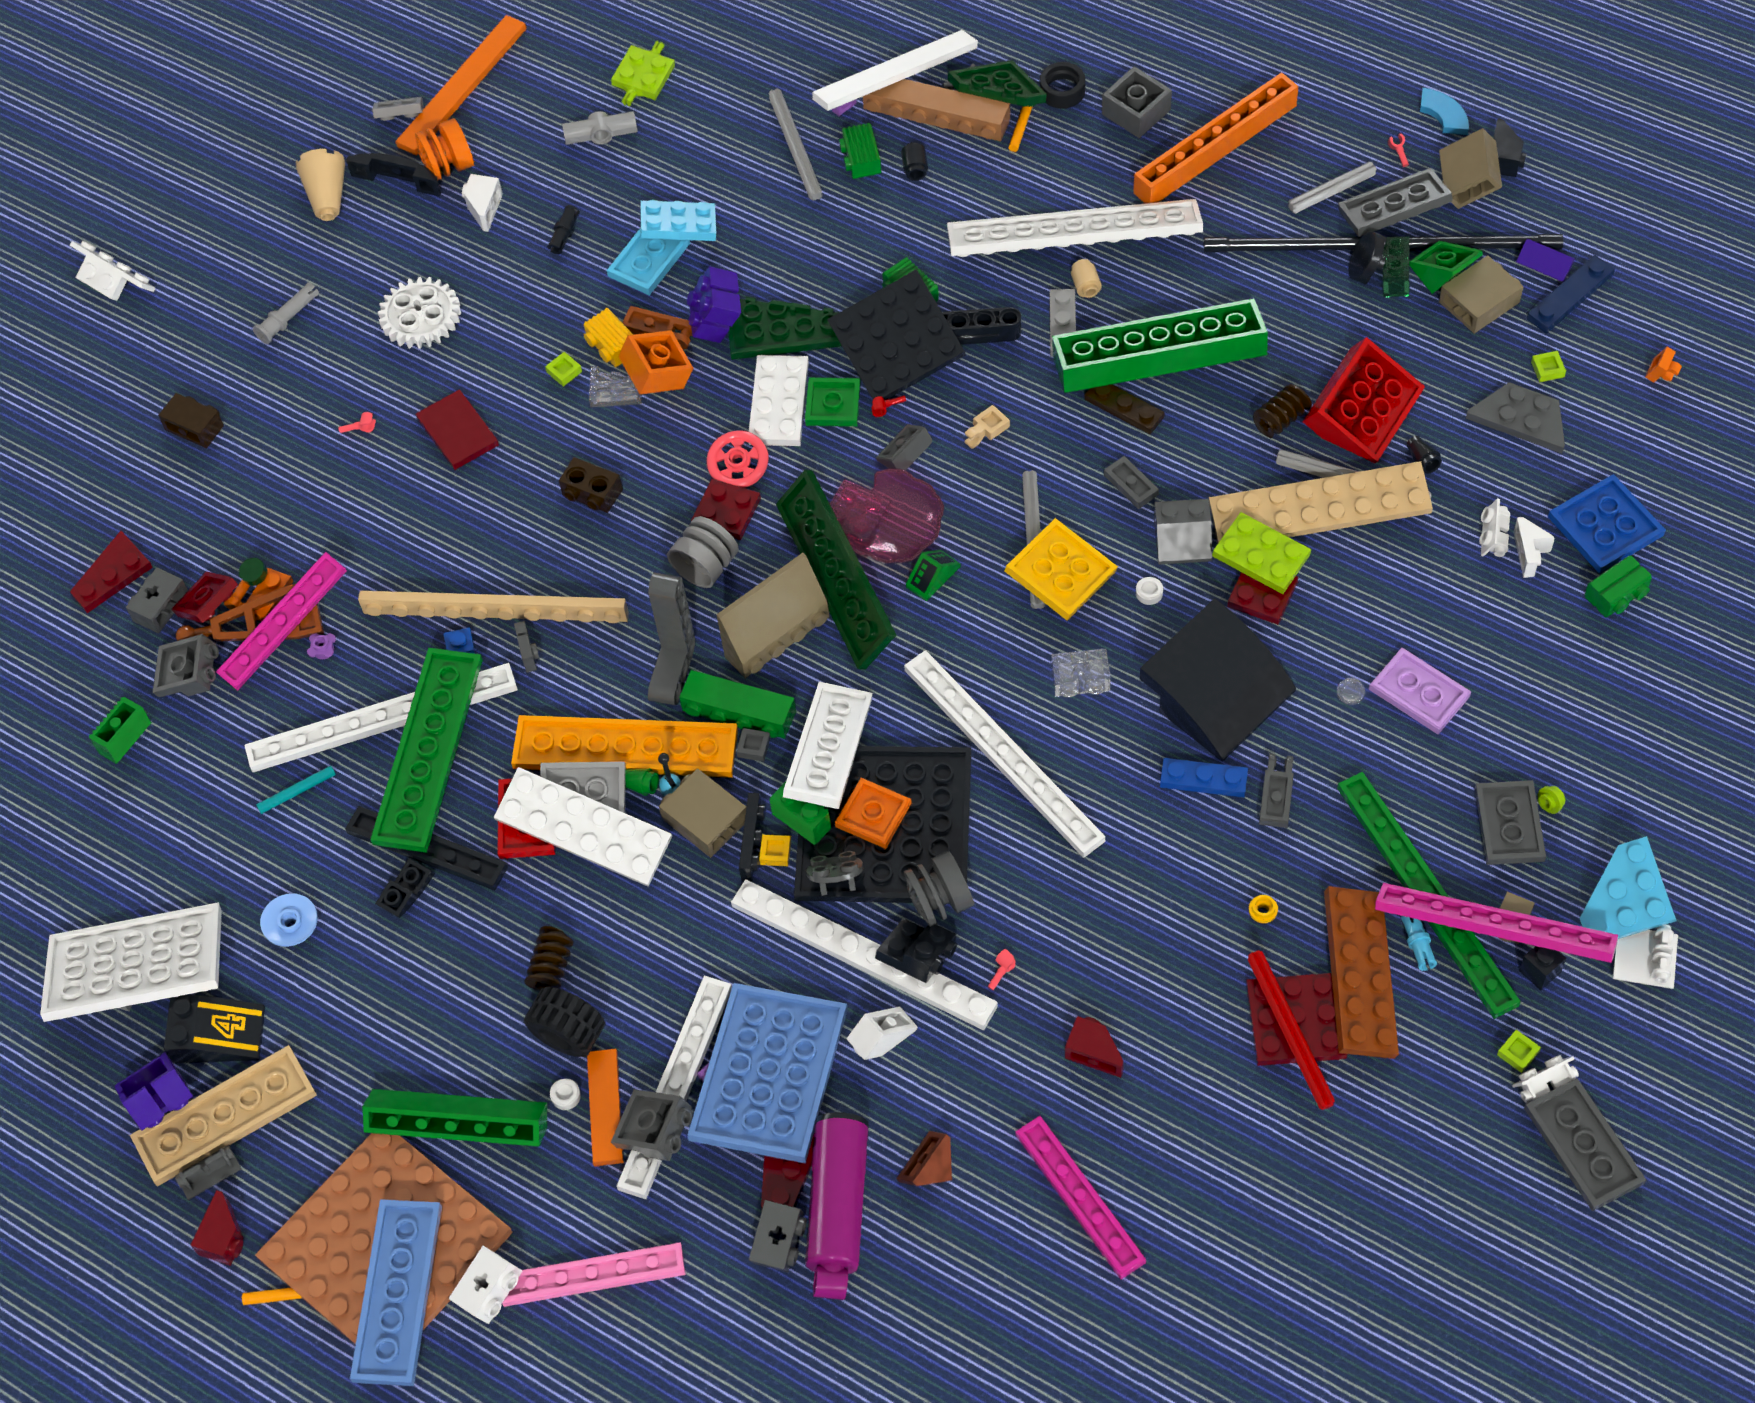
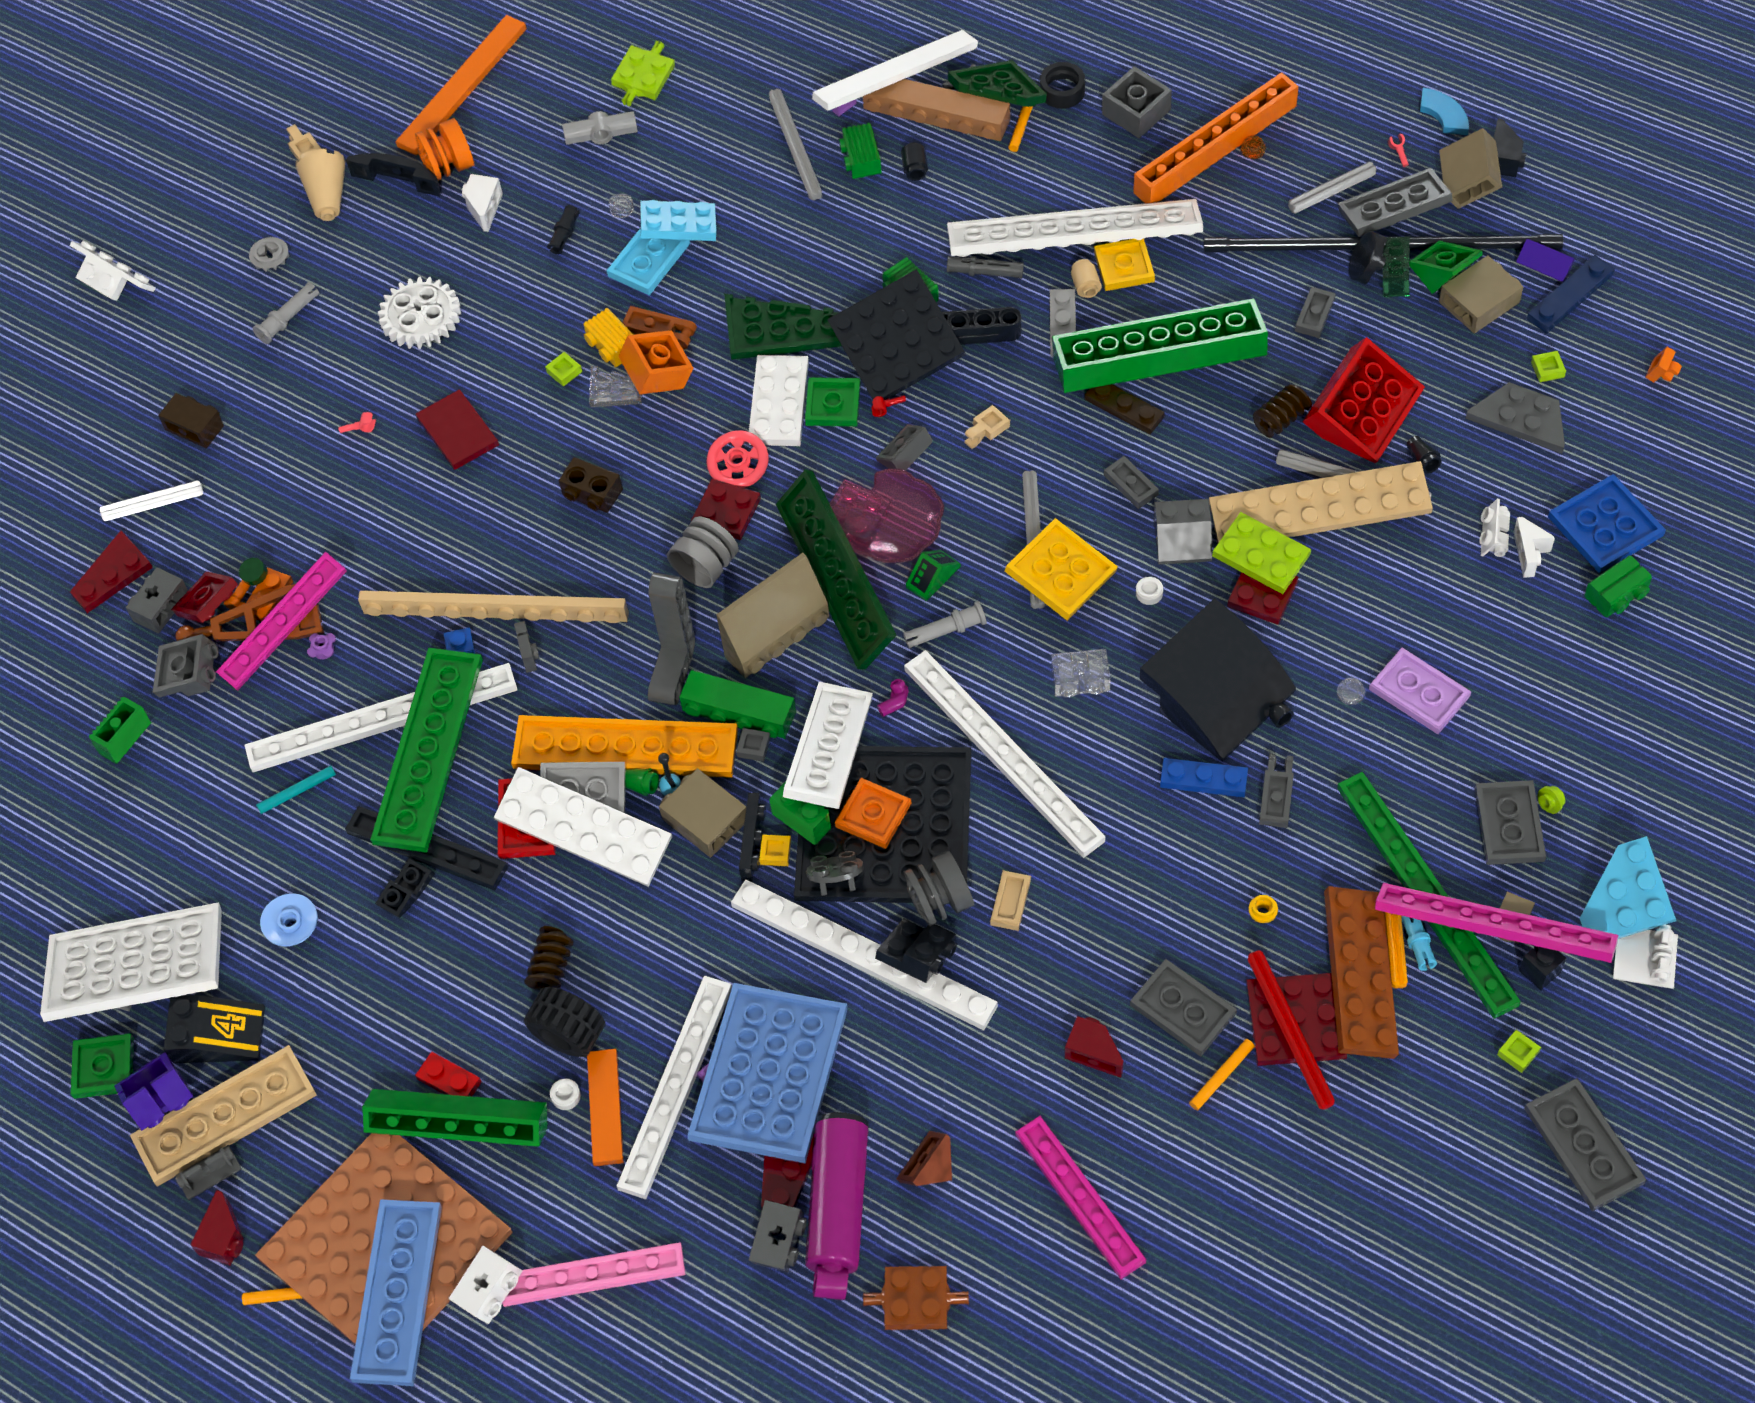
light grey plate [372,97,424,121] -> none
dark grey plate [611,1089,693,1161] -> none
dark purple piece [687,266,741,343] -> none
white slope [847,1007,918,1060] -> none
coral hand [988,949,1016,991] -> none
white hinge [1512,1055,1579,1103] -> none
none -> green plate [71,1034,134,1099]
none -> white axle [100,480,203,521]
none -> light grey gear [249,237,289,272]
none -> tan plate [286,124,321,161]
none -> red plate [415,1052,482,1097]
none -> clear tile [608,193,634,218]
none -> dark orange plate [863,1266,969,1330]
none -> magenta arm [877,679,909,717]
none -> light grey pin [903,601,987,649]
none -> dark grey pin [947,256,1024,279]
none -> tan tile [990,870,1031,931]
none -> yellow plate [1094,239,1155,291]
none -> dark grey plate [1130,959,1237,1057]
none -> light orange bar [1189,1039,1255,1111]
none -> clear orange plate [1241,136,1266,159]
none -> black hinge [1269,703,1294,728]
none -> dark grey plate [1295,287,1336,338]
none -> light orange axle [1384,912,1408,989]

